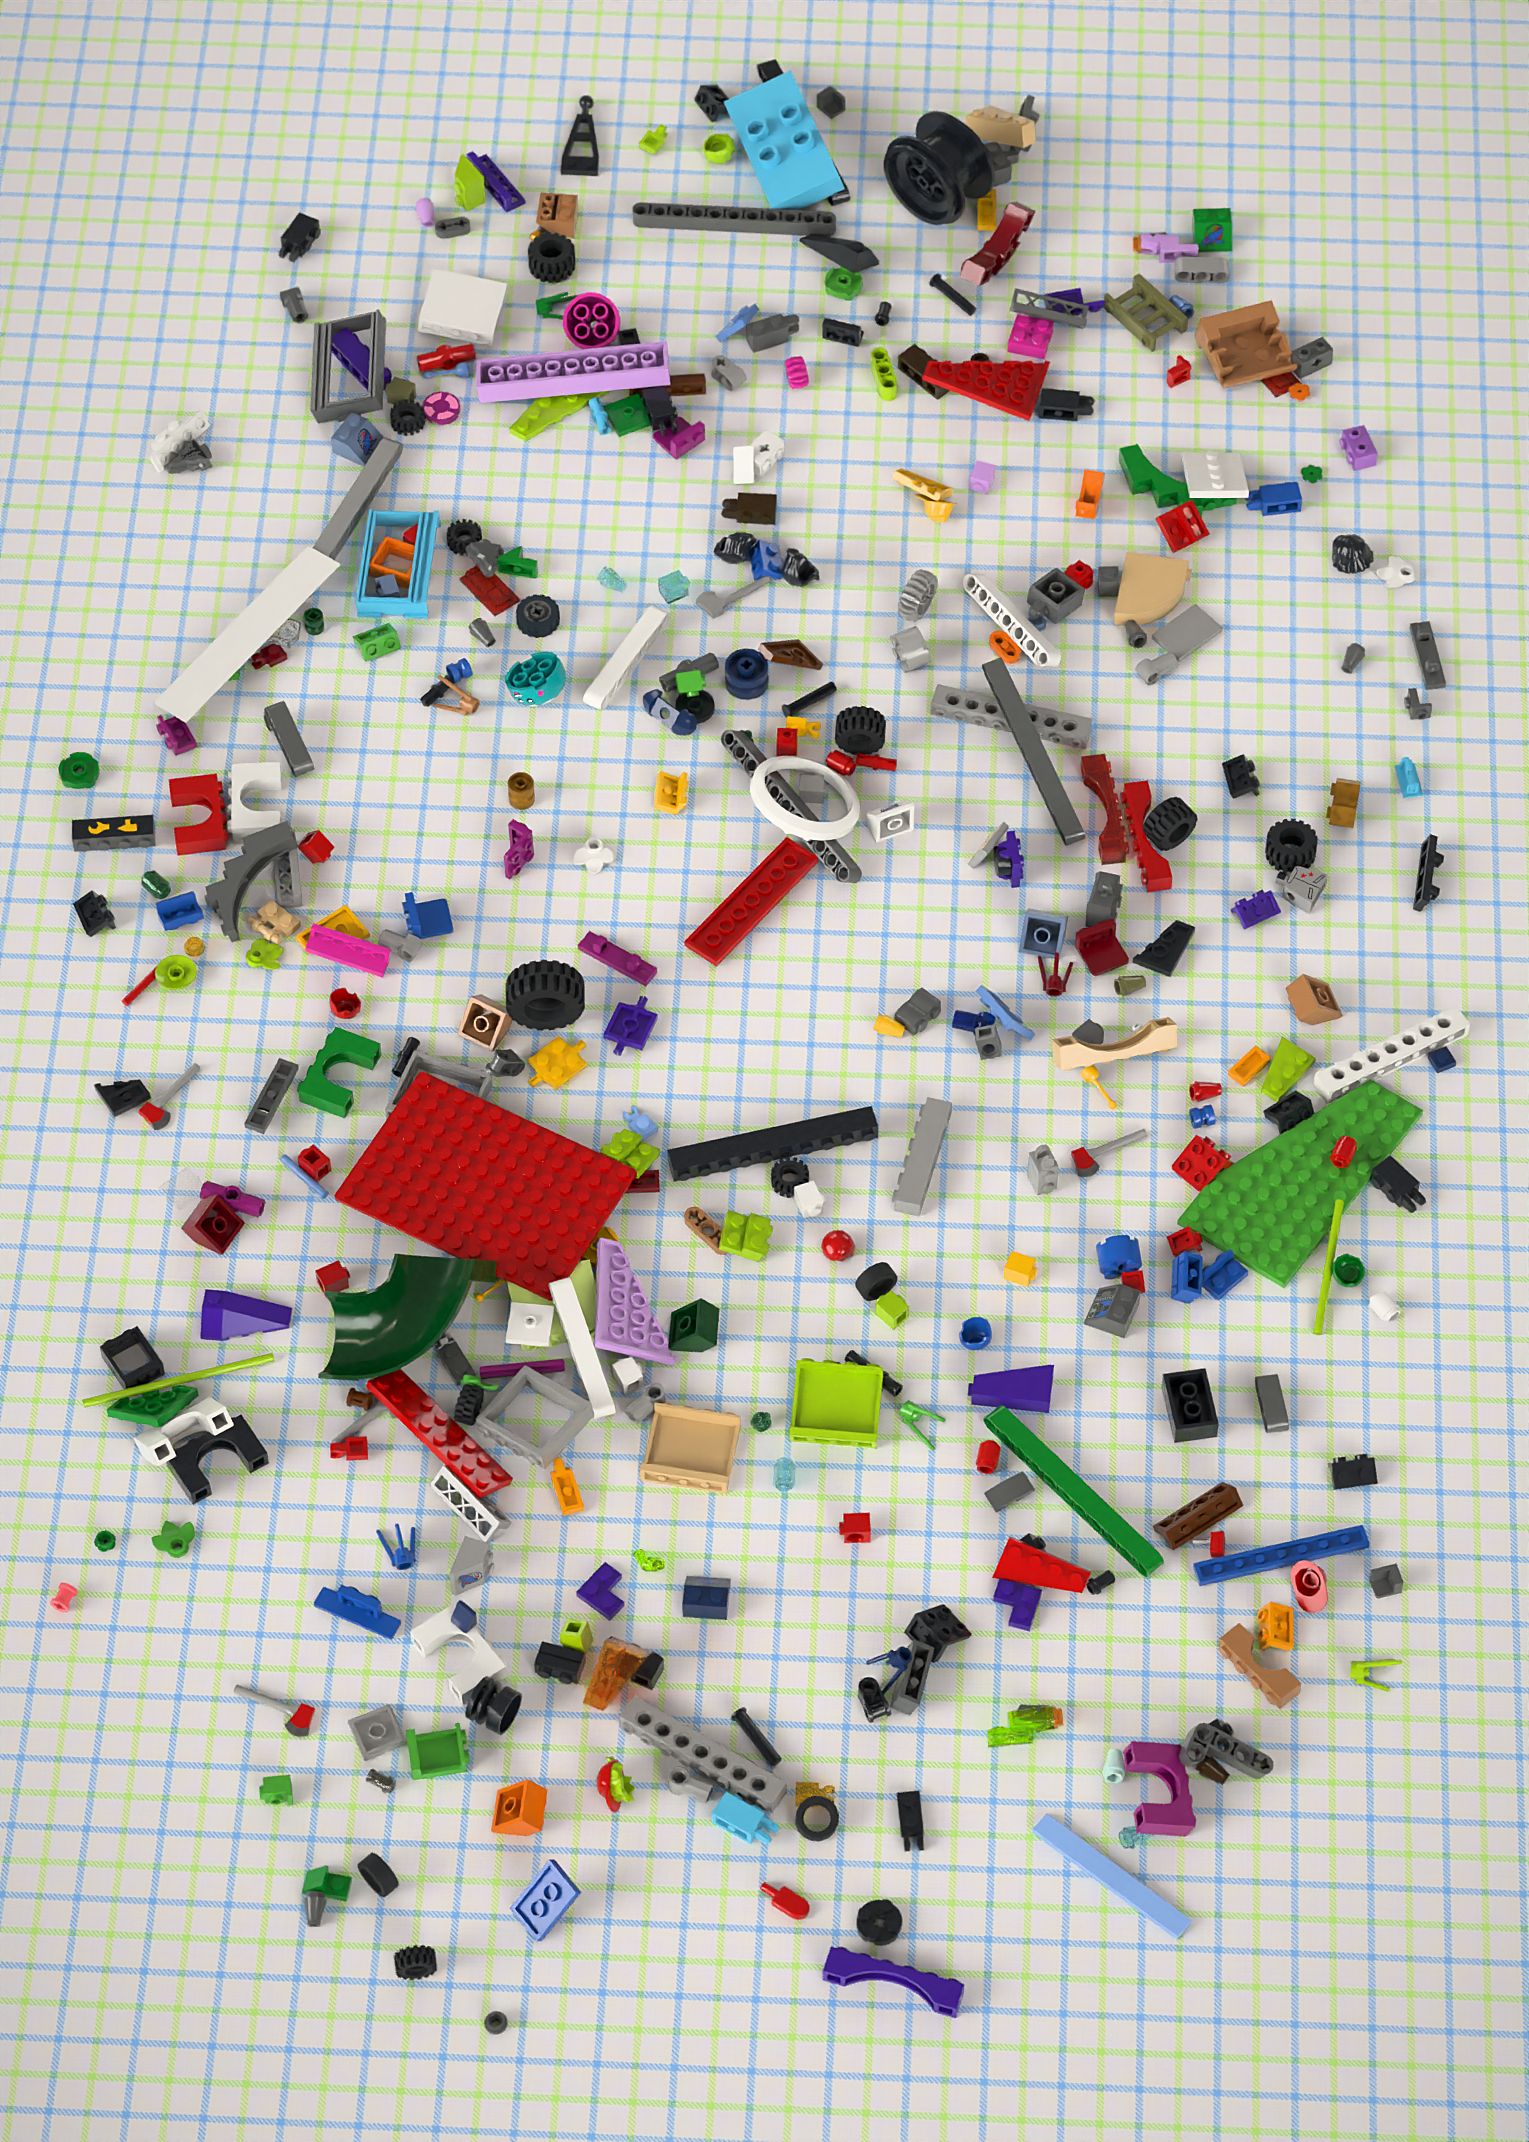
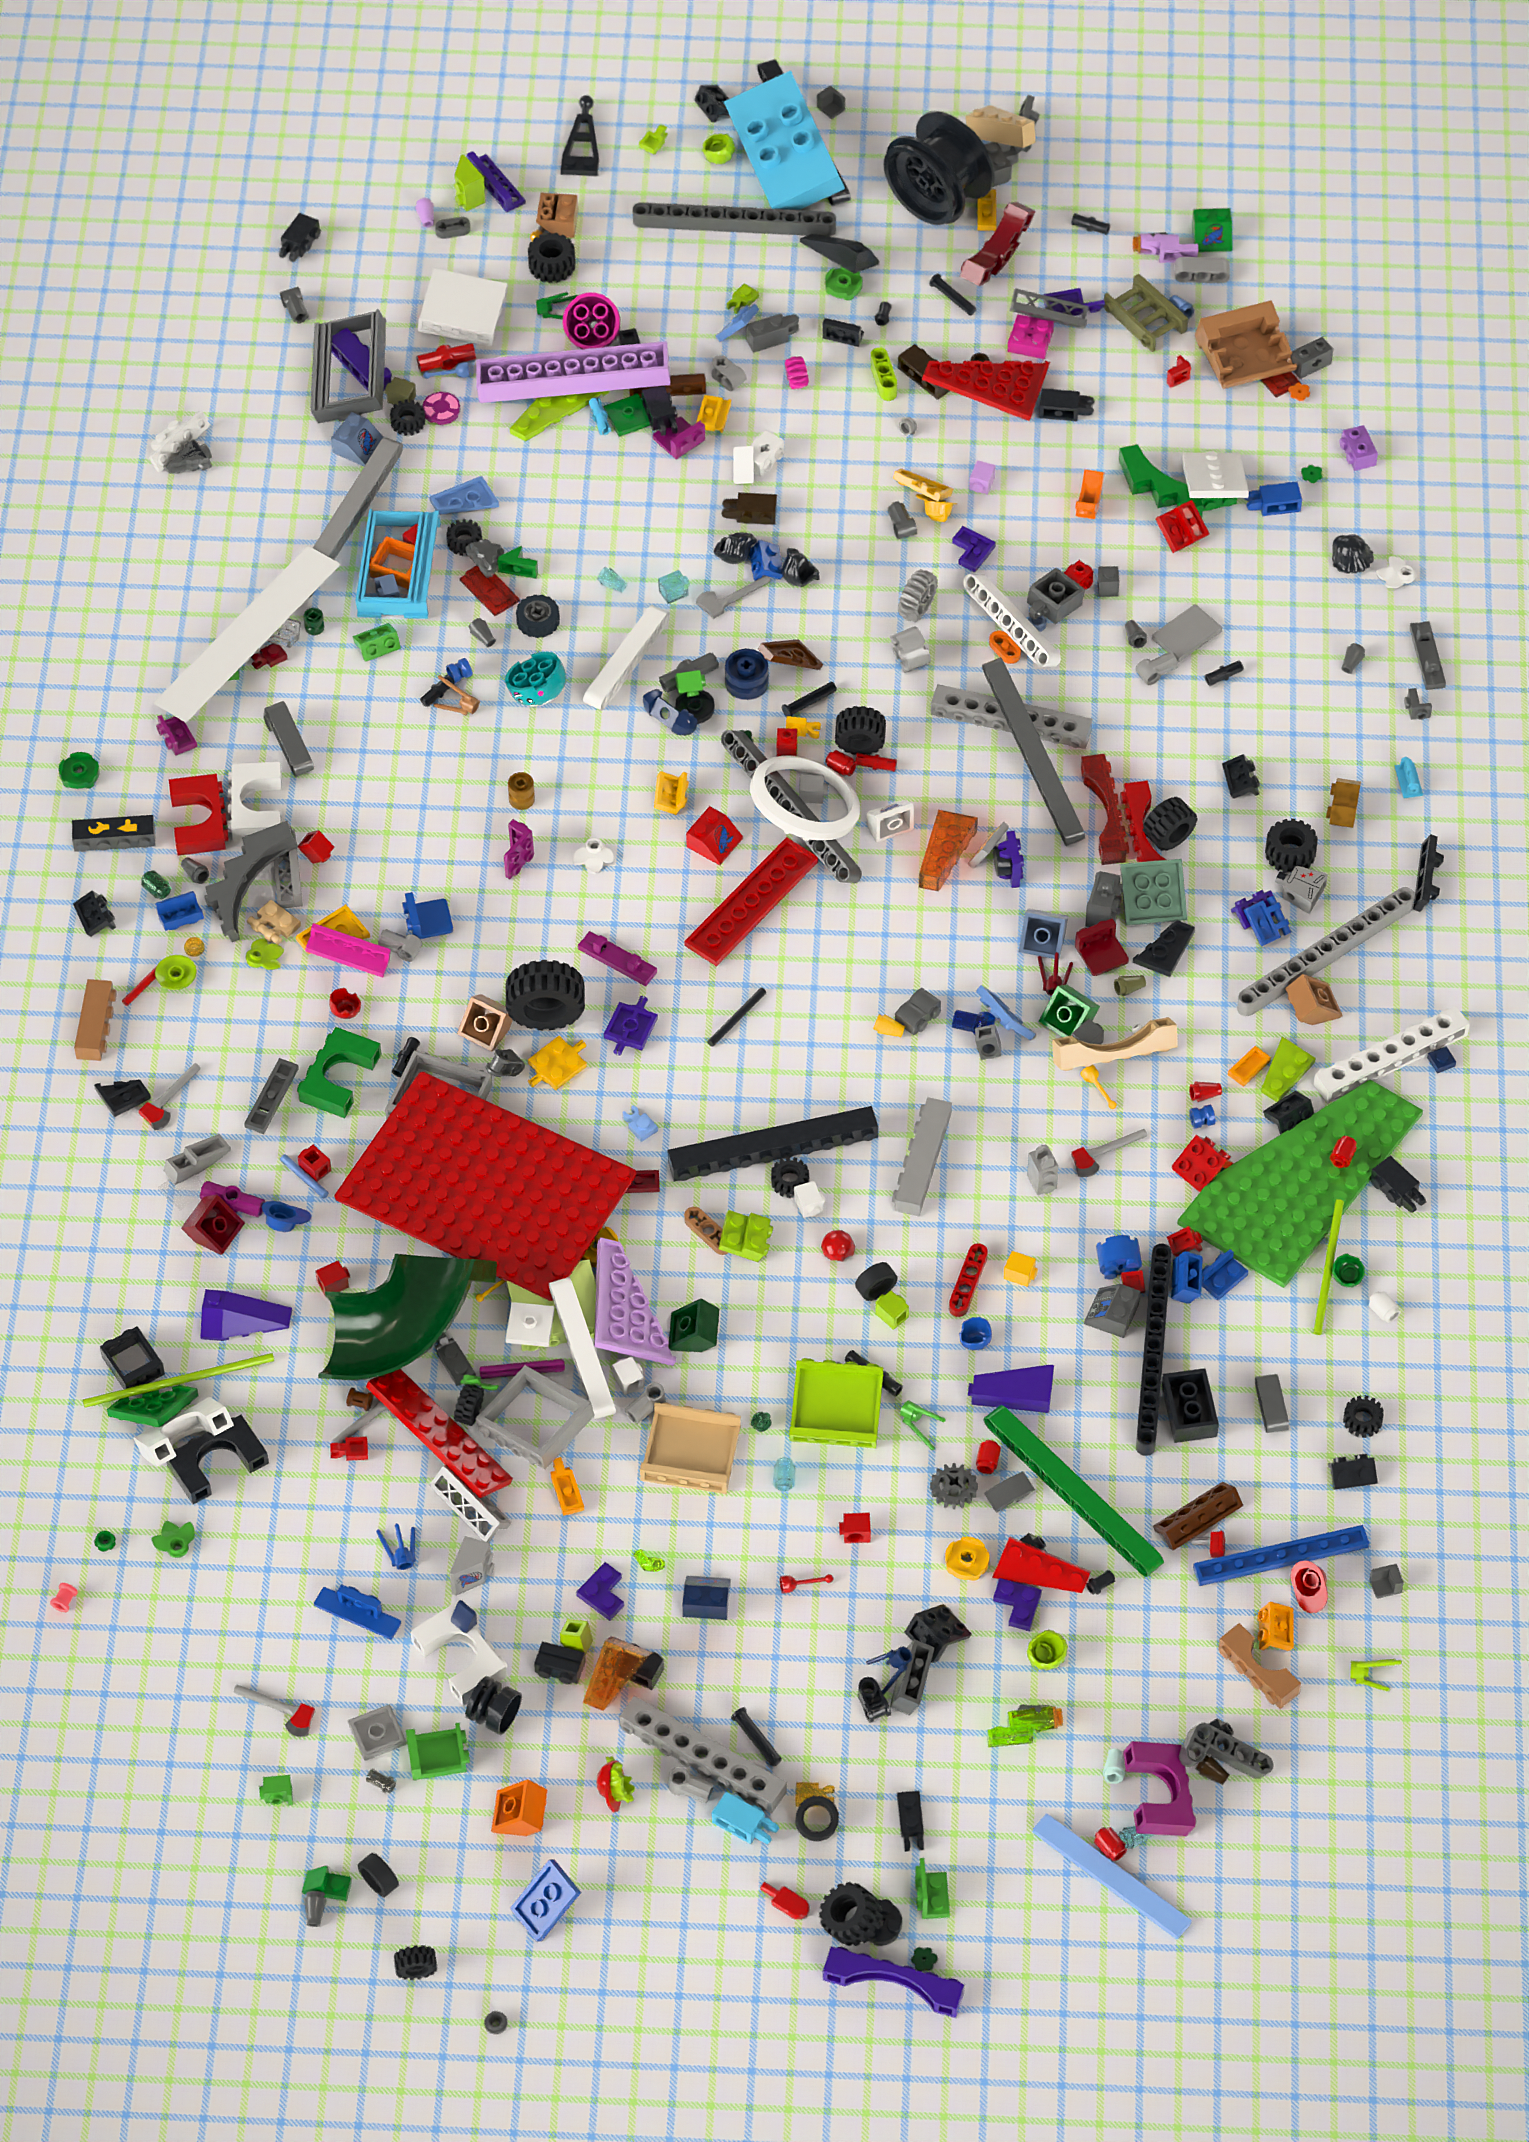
lime plate [600,1129,660,1179] -> none
tan brick [1114,552,1192,626] -> none
none -> medium nougat brick [74,979,117,1061]
none -> light grey slope [163,1134,231,1185]
none -> dark grey cone [181,857,209,884]
none -> blue piece [262,1201,312,1232]
none -> medium blue wing [430,476,499,515]
none -> red slope [686,806,743,866]
none -> yellow plate [696,395,731,433]
none -> black bar [707,987,766,1047]
none -> lime plate [726,283,759,314]
none -> red hinge [780,1574,834,1594]
none -> black tyre [819,1882,883,1946]
none -> dark grey piece [888,501,917,539]
none -> light grey plate [899,417,917,435]
none -> dark green plant [911,1947,938,1972]
none -> bright green bracket [915,1858,950,1919]
none -> clear orange wedge [919,809,978,892]
none -> dark grey gear [930,1463,978,1510]
none -> yellow plate [945,1537,989,1581]
none -> red beam [949,1243,988,1317]
none -> dark purple plate [952,526,996,572]
none -> lime hair [1027,1629,1068,1671]
none -> green slope [1039,985,1100,1037]
none -> black pin [1071,213,1110,235]
none -> red brick [1094,1827,1127,1862]
none -> sand green plate [1120,859,1187,926]
none -> black beam [1136,1243,1171,1456]
none -> black axle [1205,660,1244,686]
none -> light grey beam [1237,887,1415,1016]
none -> blue plate [1244,895,1291,947]
none -> black tyre [1343,1395,1384,1438]

